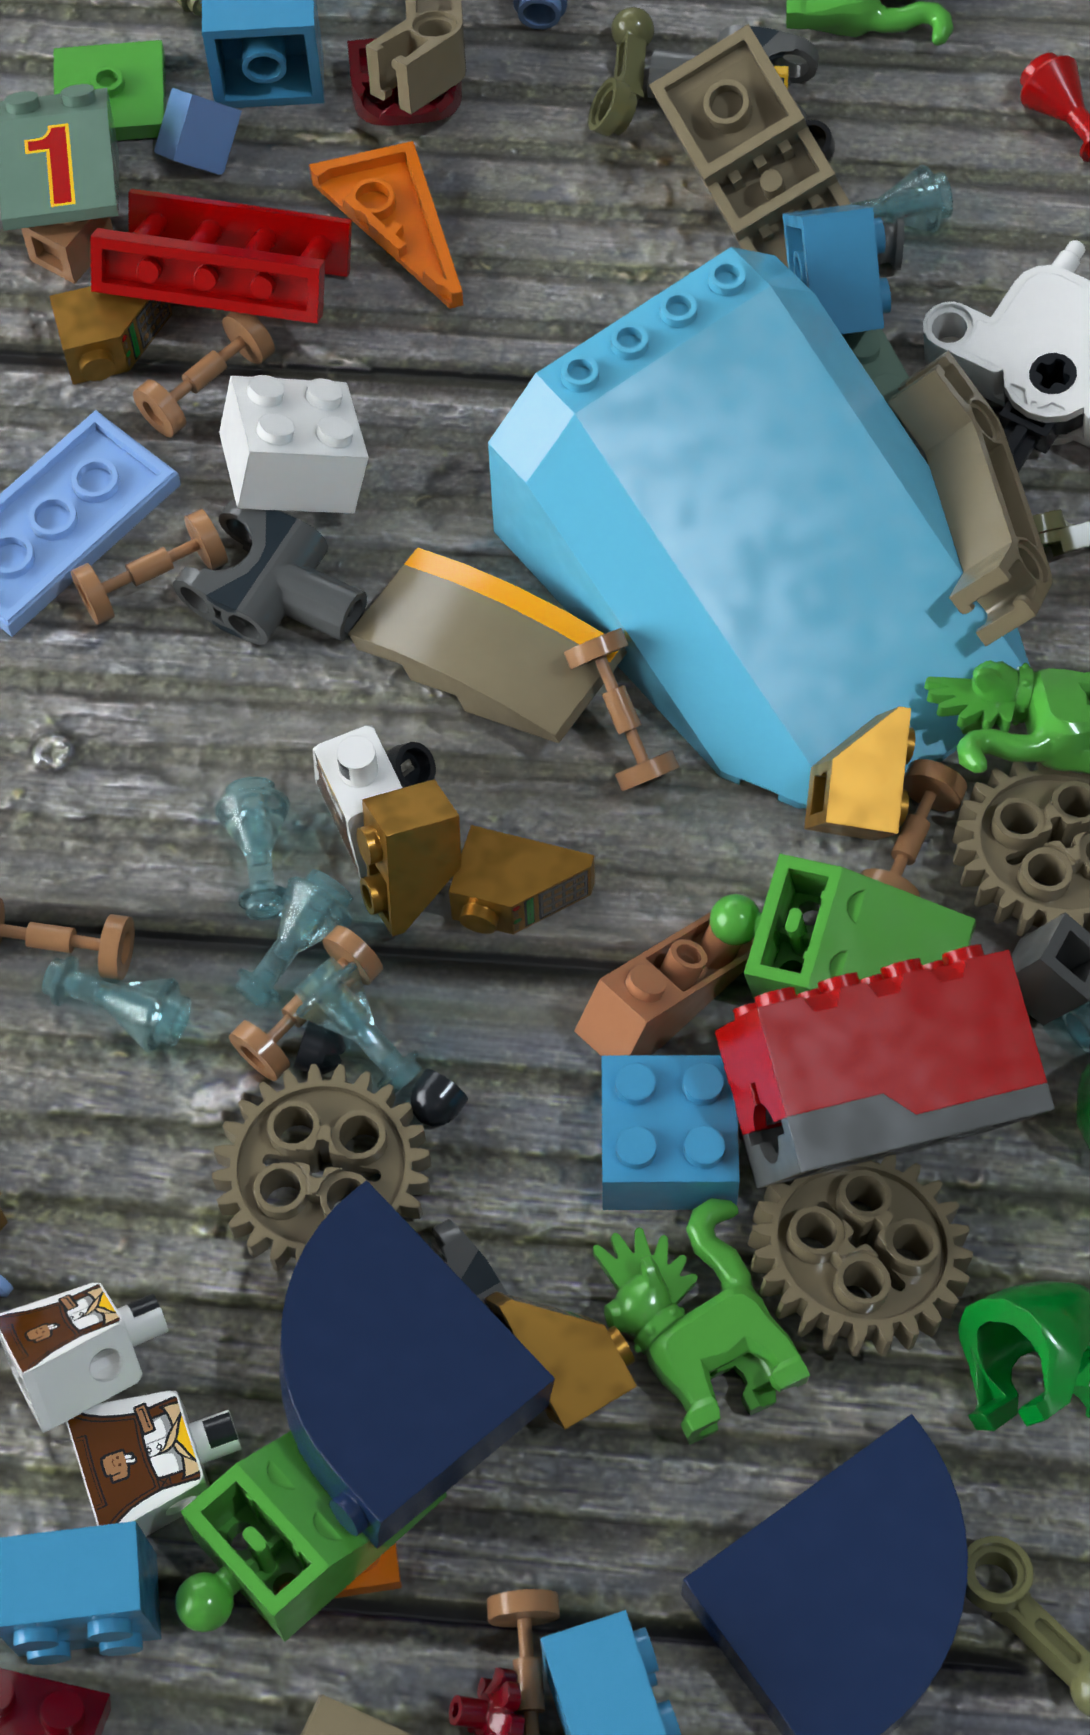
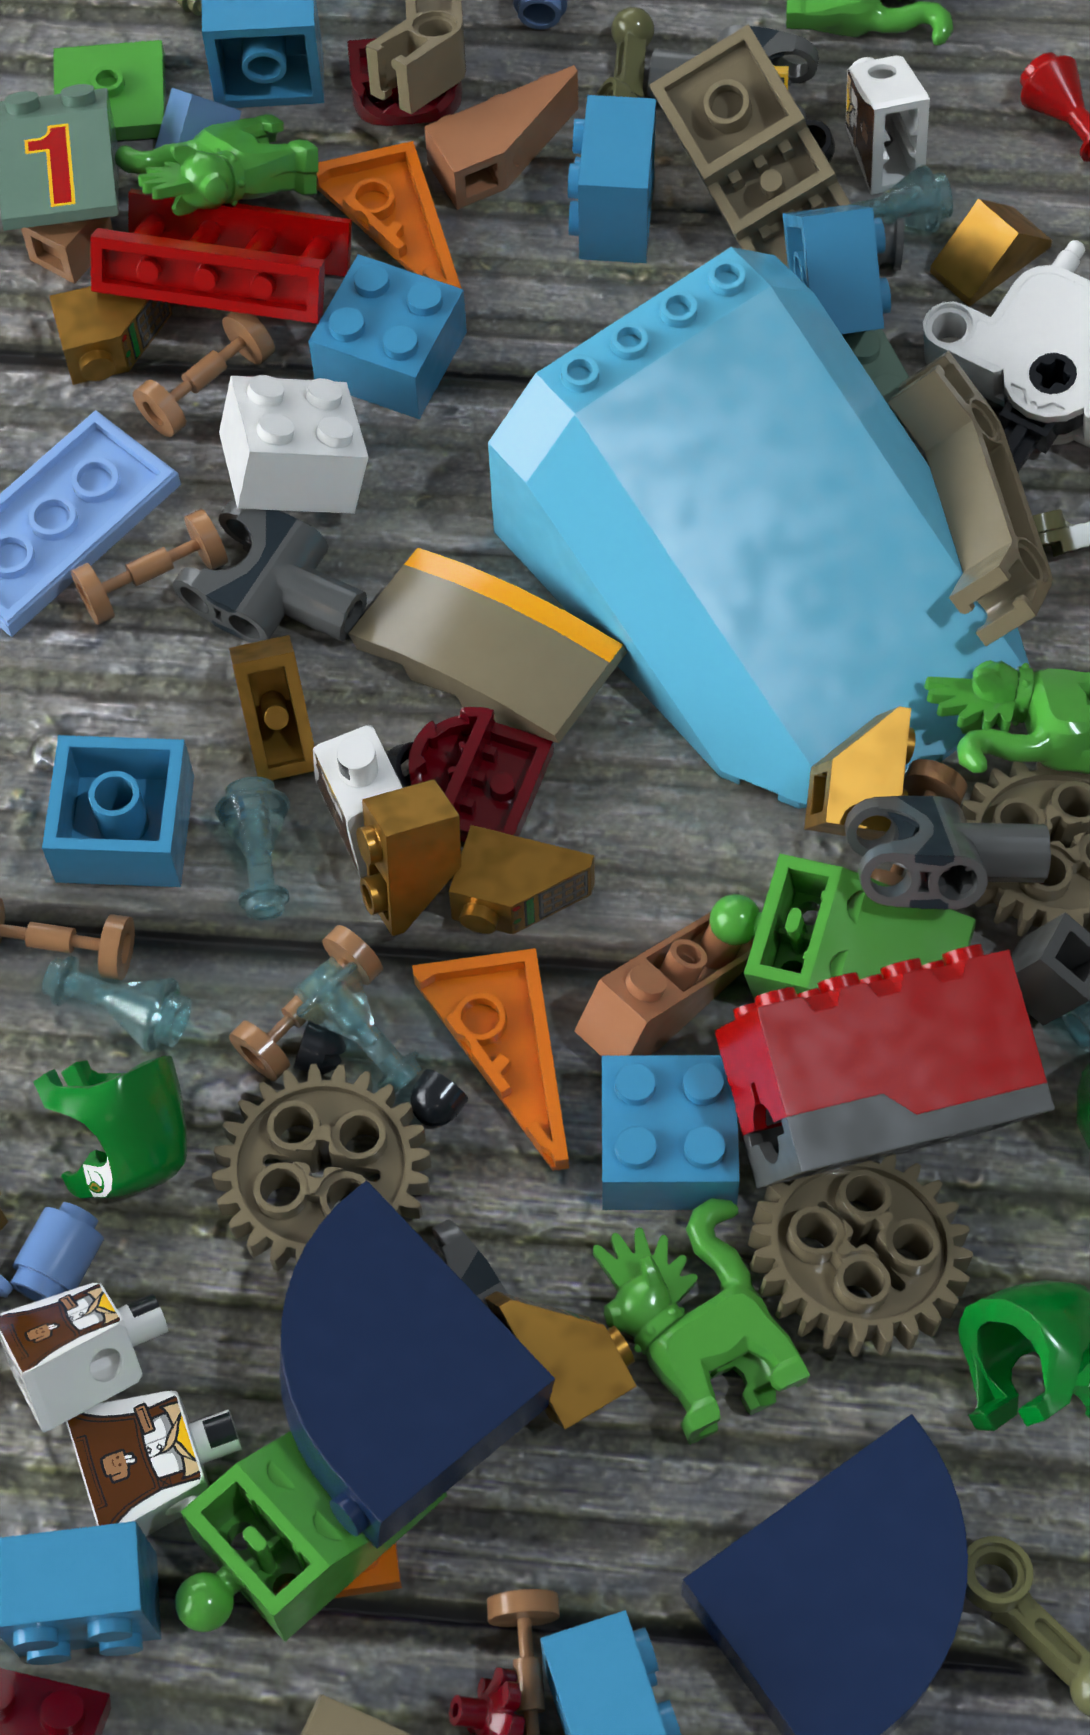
clear light blue piece [234,869,353,1009] -> none
medium nougat wheel [564,628,679,791] -> none
none -> medium blue brick [10,1202,104,1302]
none -> green piece [33,1056,187,1199]
none -> dark azure brick [42,735,194,887]
none -> bright green animal [115,114,319,216]
none -> pearl gold slope [229,635,315,783]
none -> dark azure brick [308,254,467,419]
none -> dark red slope [408,707,554,842]
none -> orange wing [412,948,569,1171]
none -> nougat slope [424,65,578,210]
none -> dark azure brick [568,95,656,263]
none -> dark grey connector [845,796,1051,909]
none -> white torso [846,55,930,195]
none -> pearl gold slope [930,199,1052,307]

